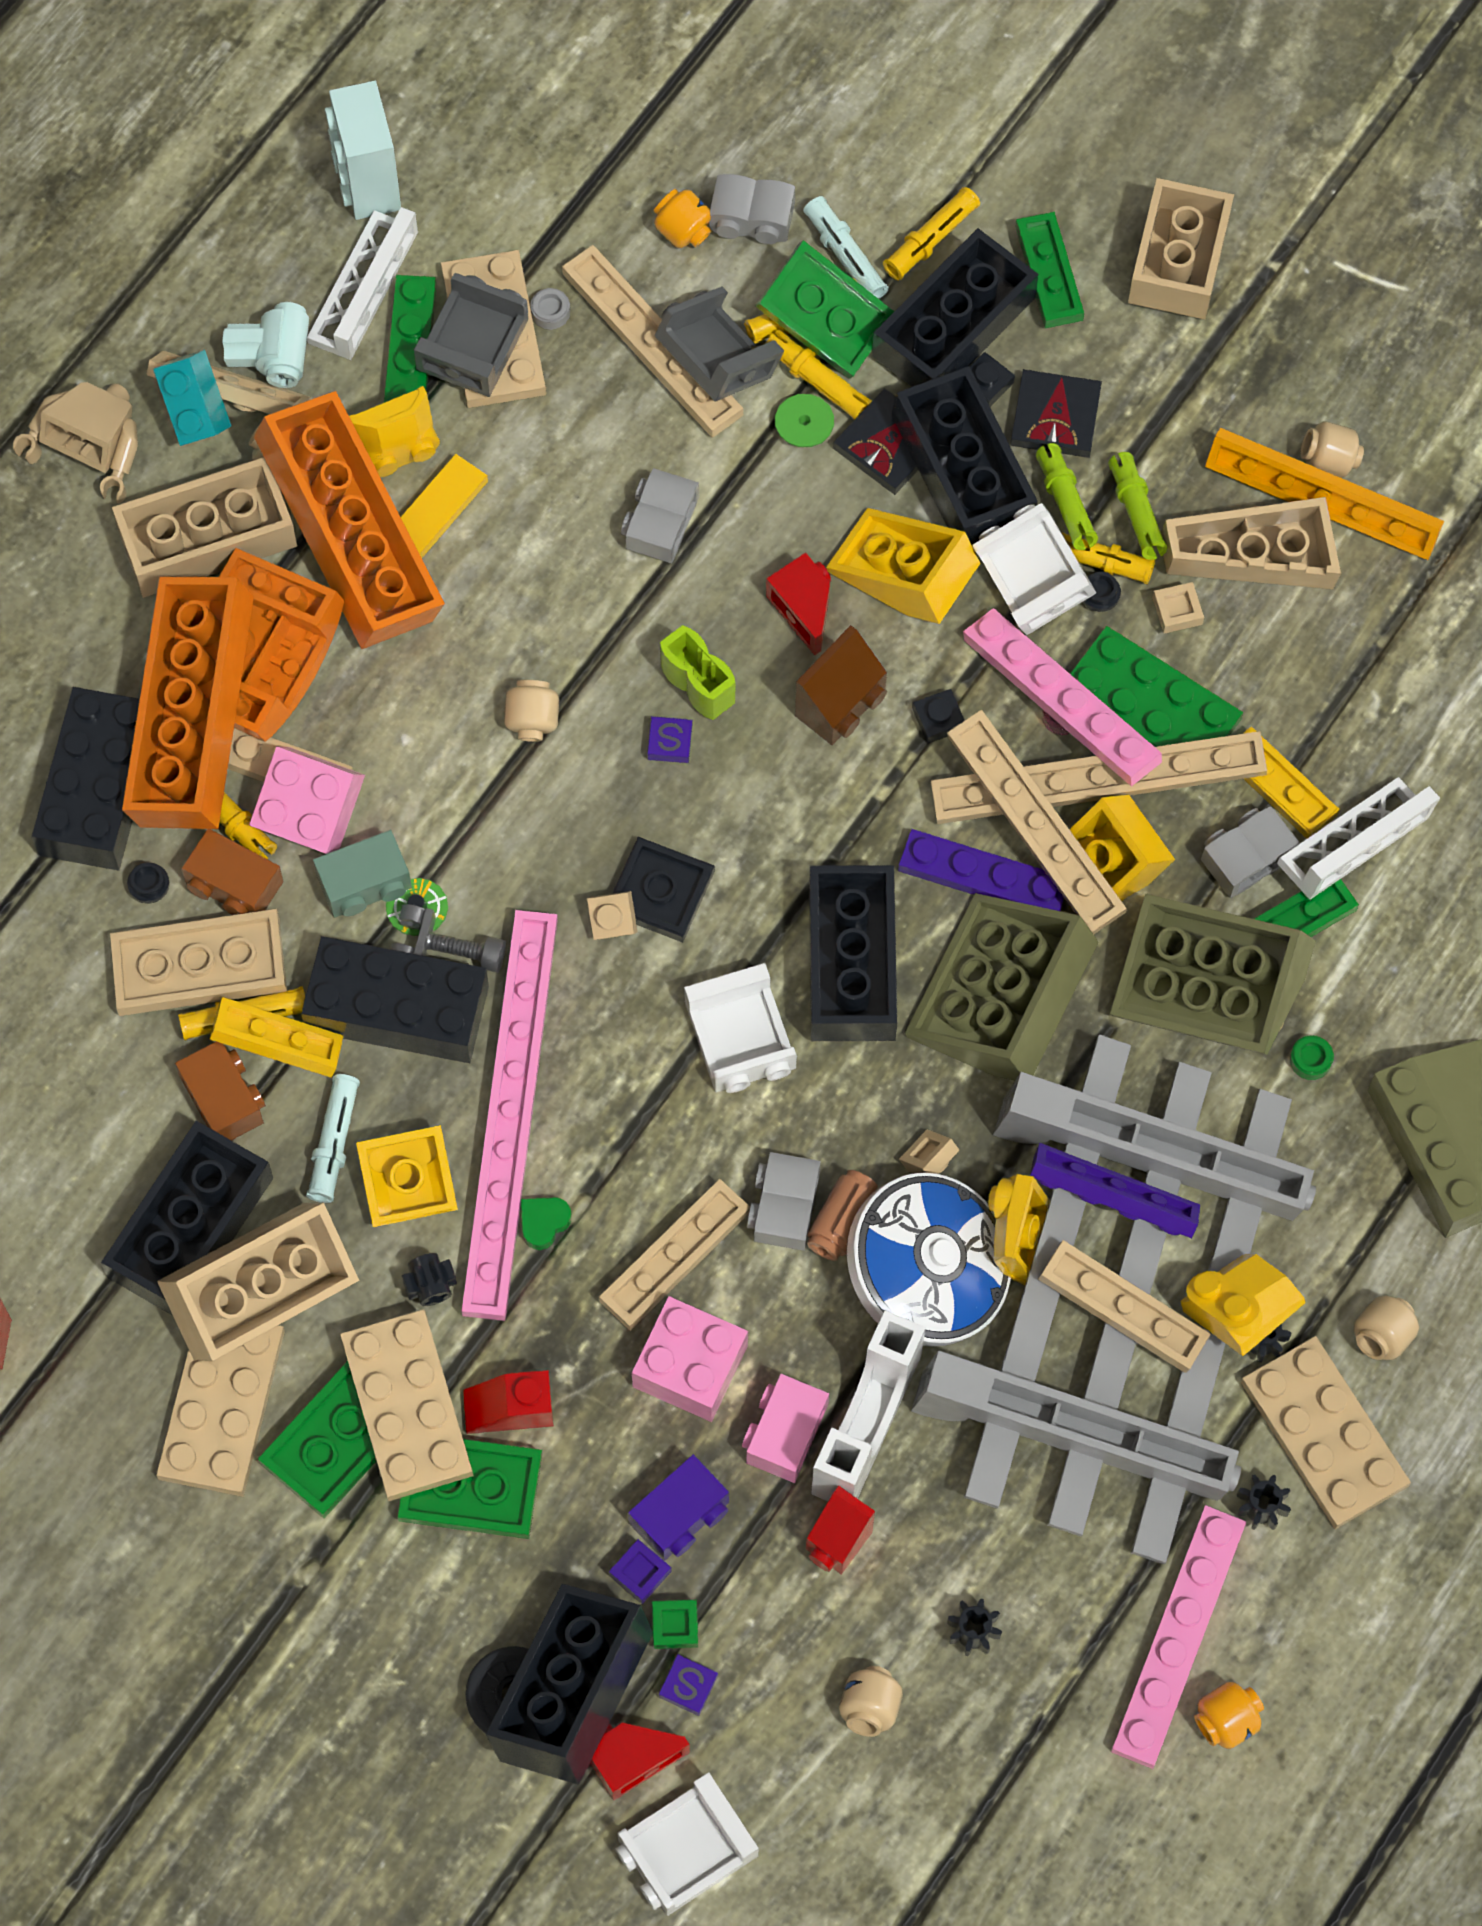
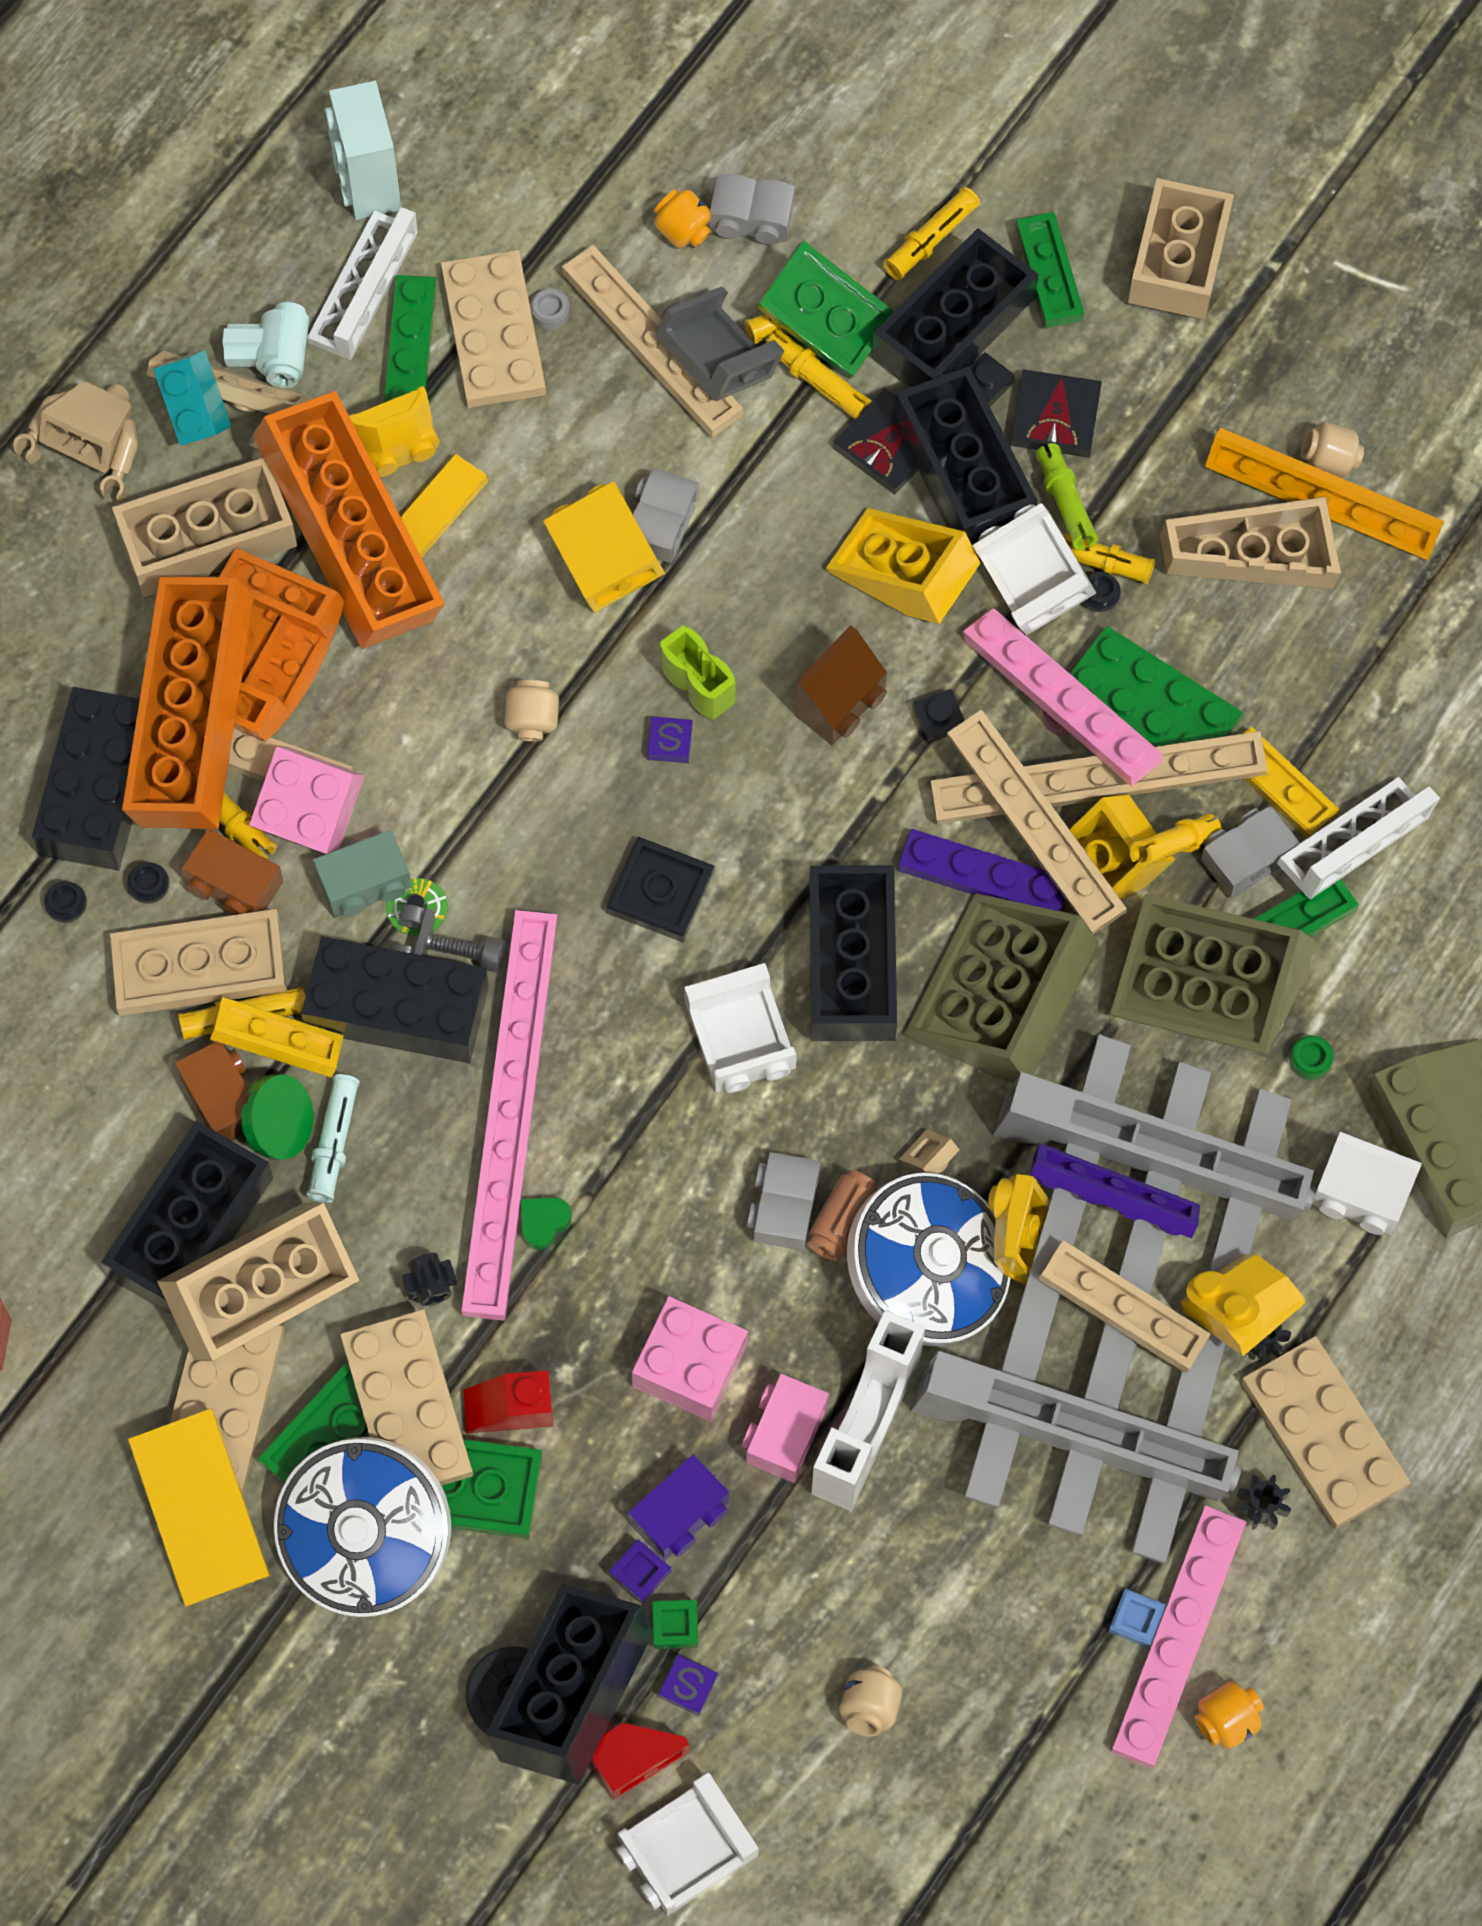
yellow slope [356,1125,458,1227] -> none
dark grey panel [414,273,529,397] -> none
tan plate [587,891,638,940] -> none
tan plate [599,1179,750,1331] -> none
red slope [766,552,831,655] -> none
bright green piece [775,394,834,447] -> none
light aqua pin [803,196,889,299] -> none
red slope [806,1486,875,1575] -> none
black gear [947,1599,1002,1656] -> none
lime pin [1108,452,1168,560] -> none
tan plate [1152,582,1204,634] -> none
tan head [1354,1296,1419,1360] -> none
none -> black plate [44,881,87,923]
none -> yellow tile [128,1408,271,1607]
none -> green tile [241,1074,314,1160]
none -> dish [274,1437,451,1617]
none -> yellow panel [543,481,666,613]
none -> medium blue tile [1108,1589,1166,1649]
none -> yellow pin [1130,814,1221,867]
none -> white slope [1312,1132,1422,1235]

